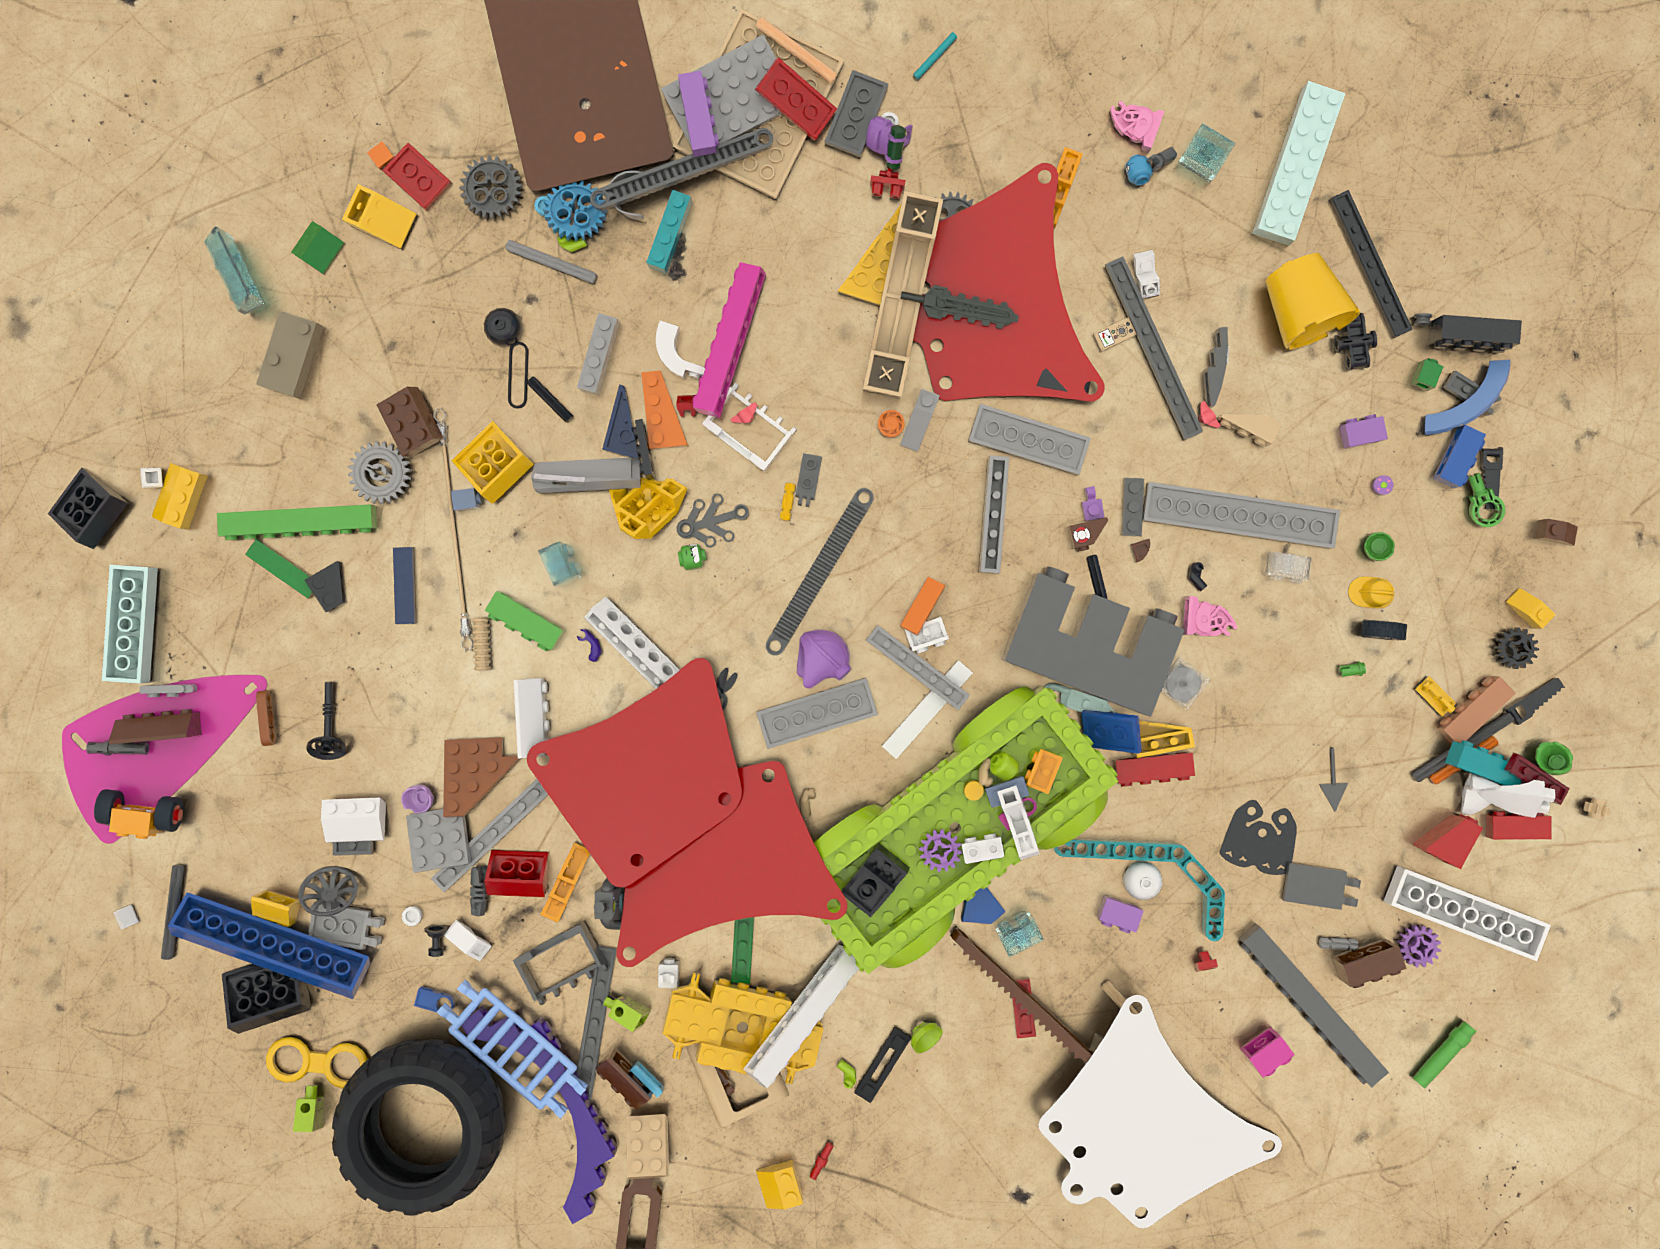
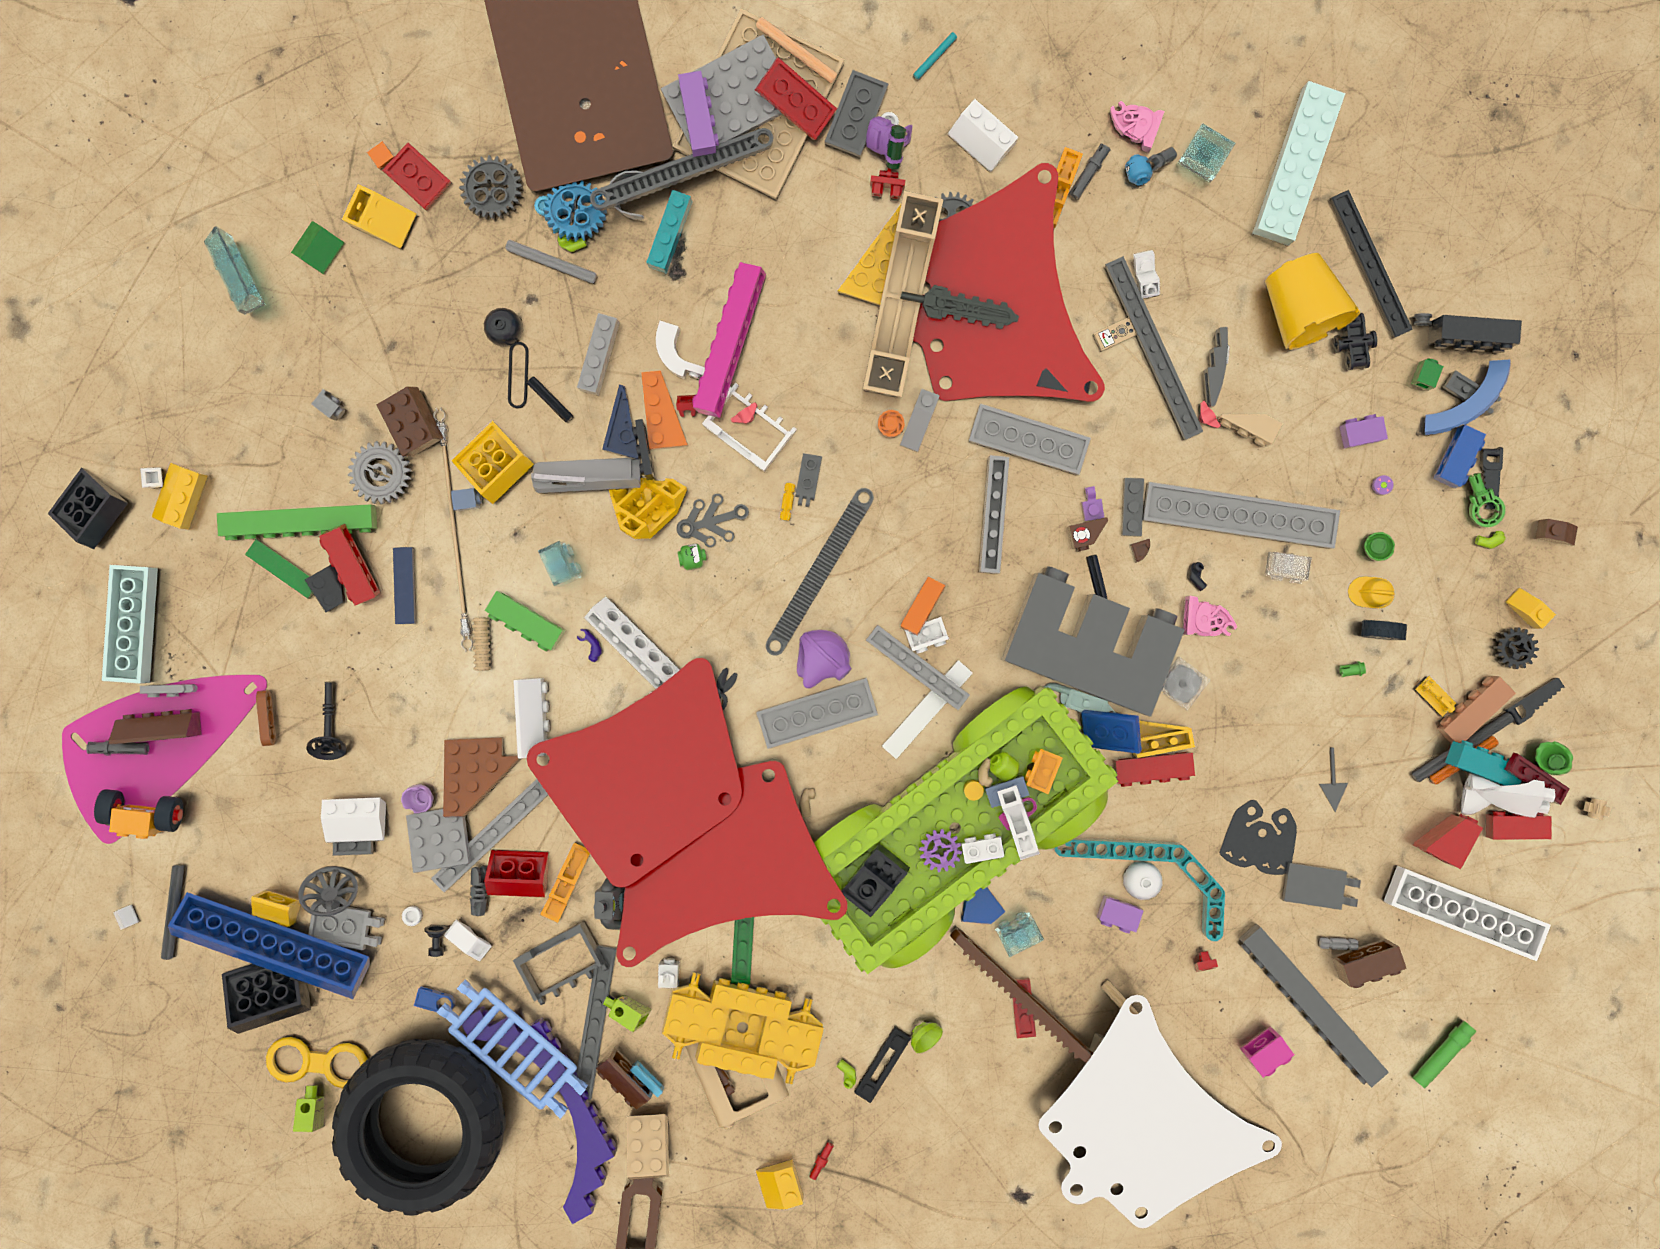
dark tan brick [256,311,323,399] -> none
white brick [743,945,859,1088] -> none
medium lavender gear [1397,925,1441,968] -> none
none -> flat silver brick [312,389,345,420]
none -> brick [319,524,380,606]
none -> white slope [948,99,1018,173]
none -> dark grey pin [1069,143,1111,200]
none -> lime arm [1475,531,1506,549]

